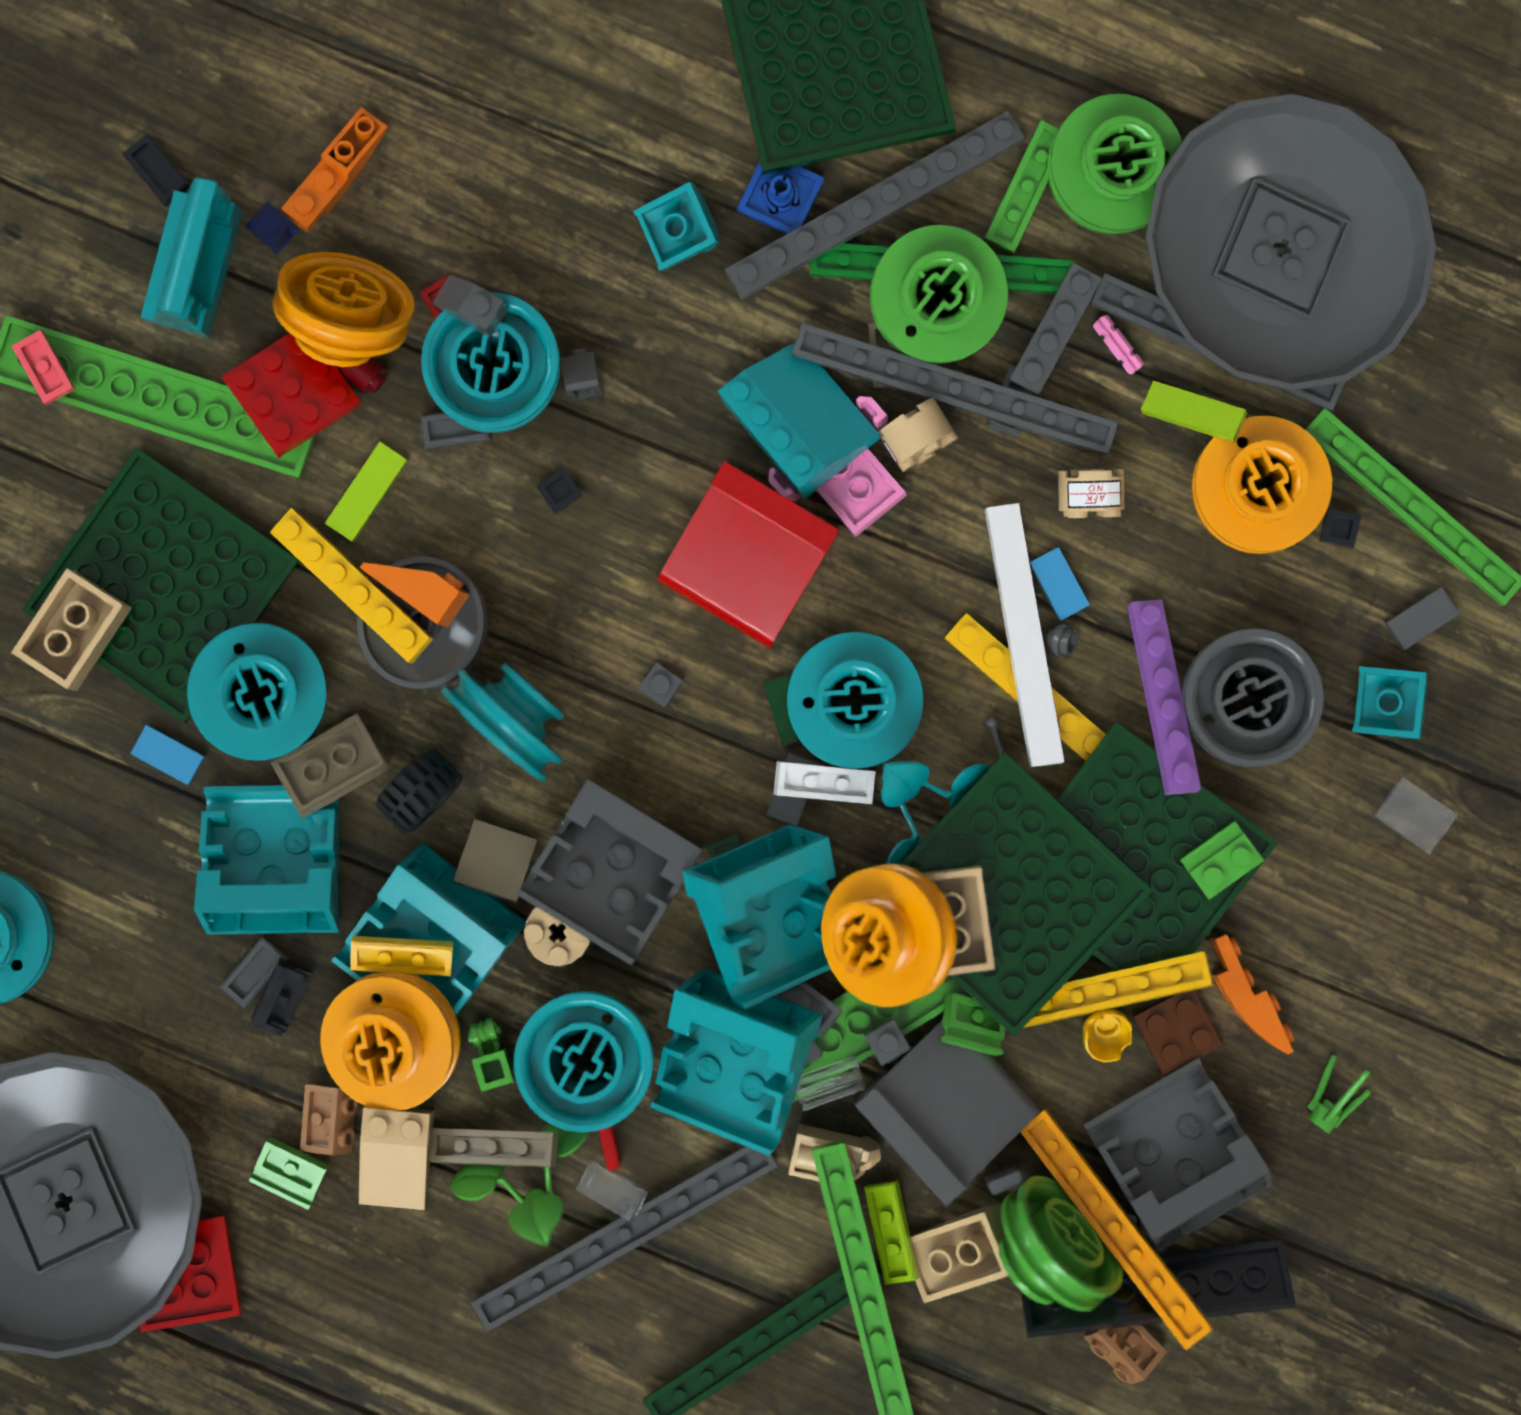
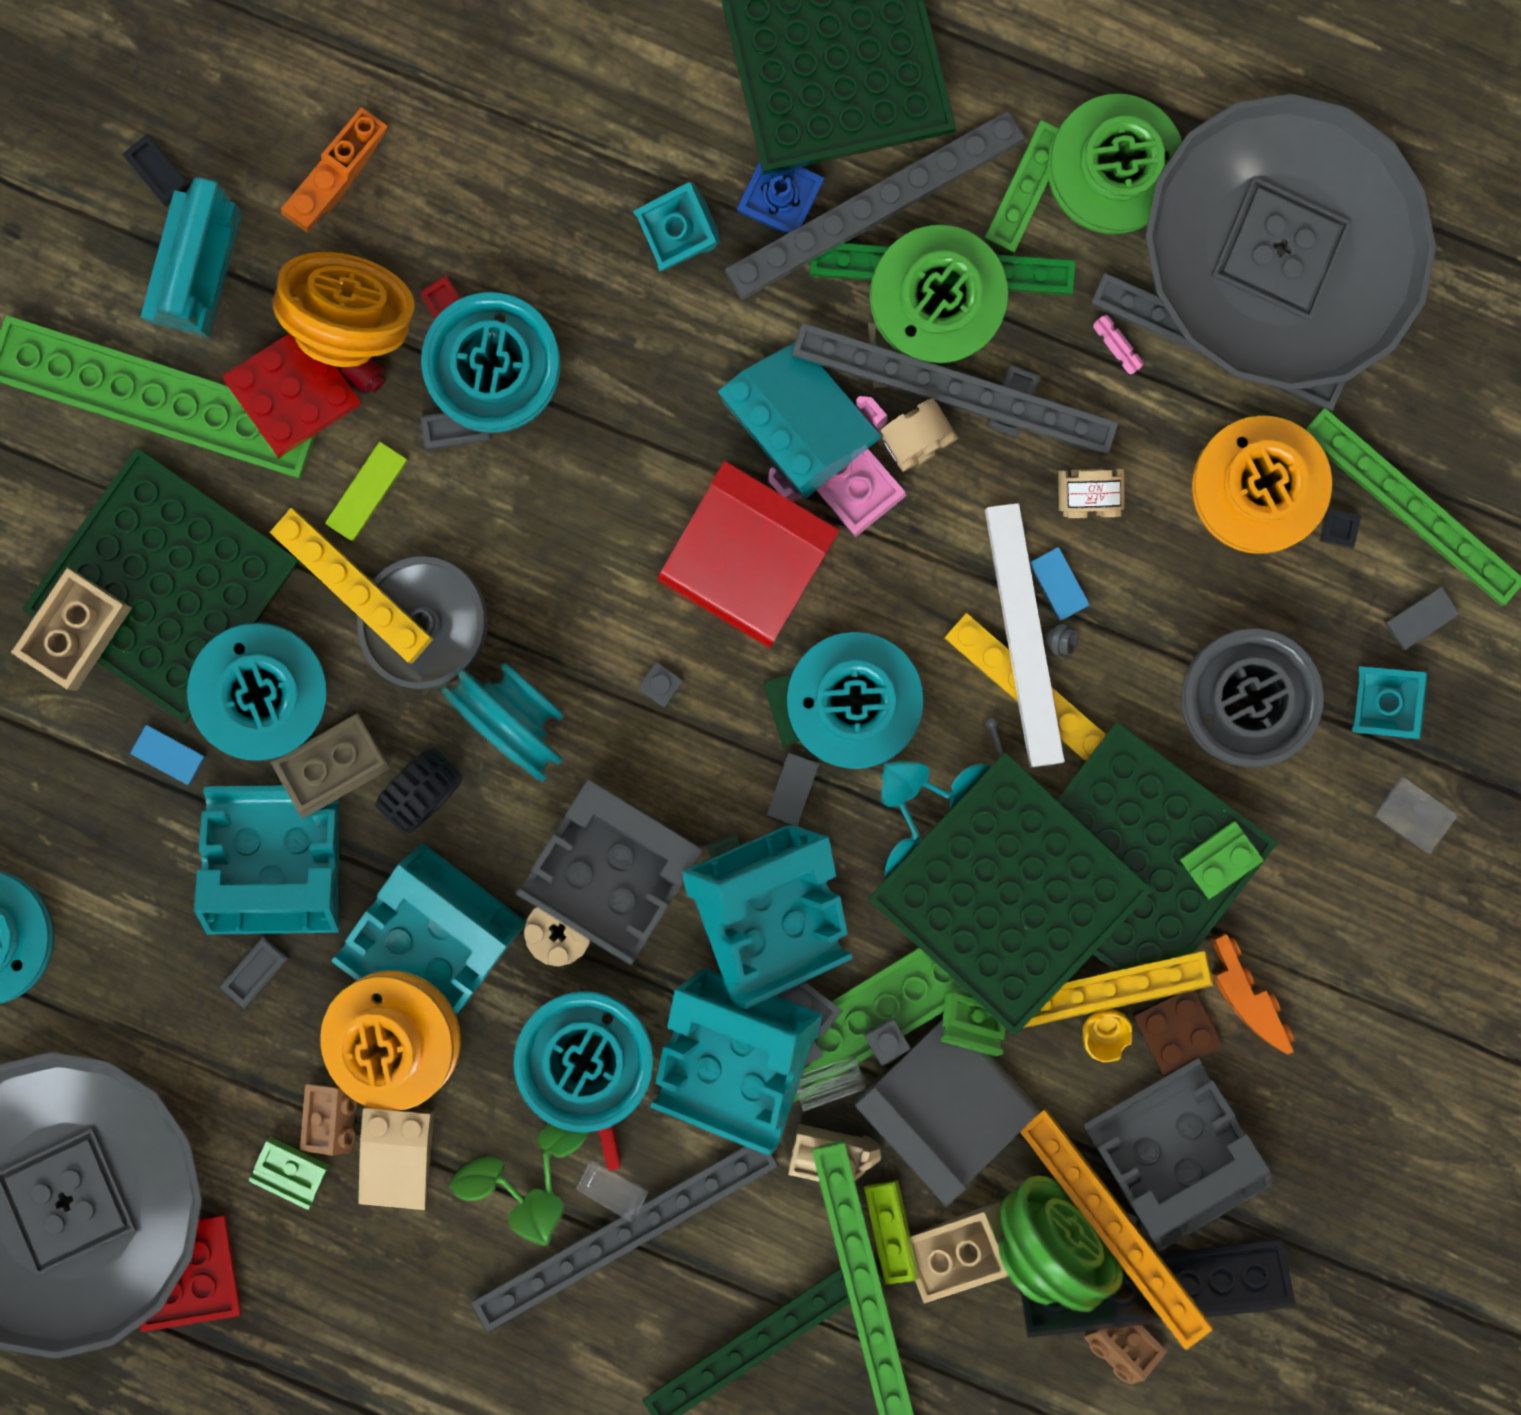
coral plate [12,330,75,405] -> none
clear blue brick [246,201,298,255] -> none
black hinge [250,957,313,1036] -> none
yellow tile [350,936,453,976] -> none
orange slope [360,562,470,628] -> none
dark tan plate [429,1128,559,1168] -> none
dark grey slope [433,275,508,338] -> none
dark tan tile [453,819,537,904] -> none
bright green brick [468,1017,516,1092] -> none
black plate [536,468,582,515] -> none
dark grey slope [561,348,603,401] -> none
white plate [773,761,876,804] -> none
light orange wheel [821,864,957,1007] -> none
tan brick [922,865,995,975] -> none
dark grey tile [982,1162,1023,1195] -> none
dark grey plate [1009,263,1102,396] -> none
medium lavender plate [1127,599,1201,795] -> none
lime tile [1141,380,1247,443] -> none
bright green plant [1307,1055,1371,1134] -> none

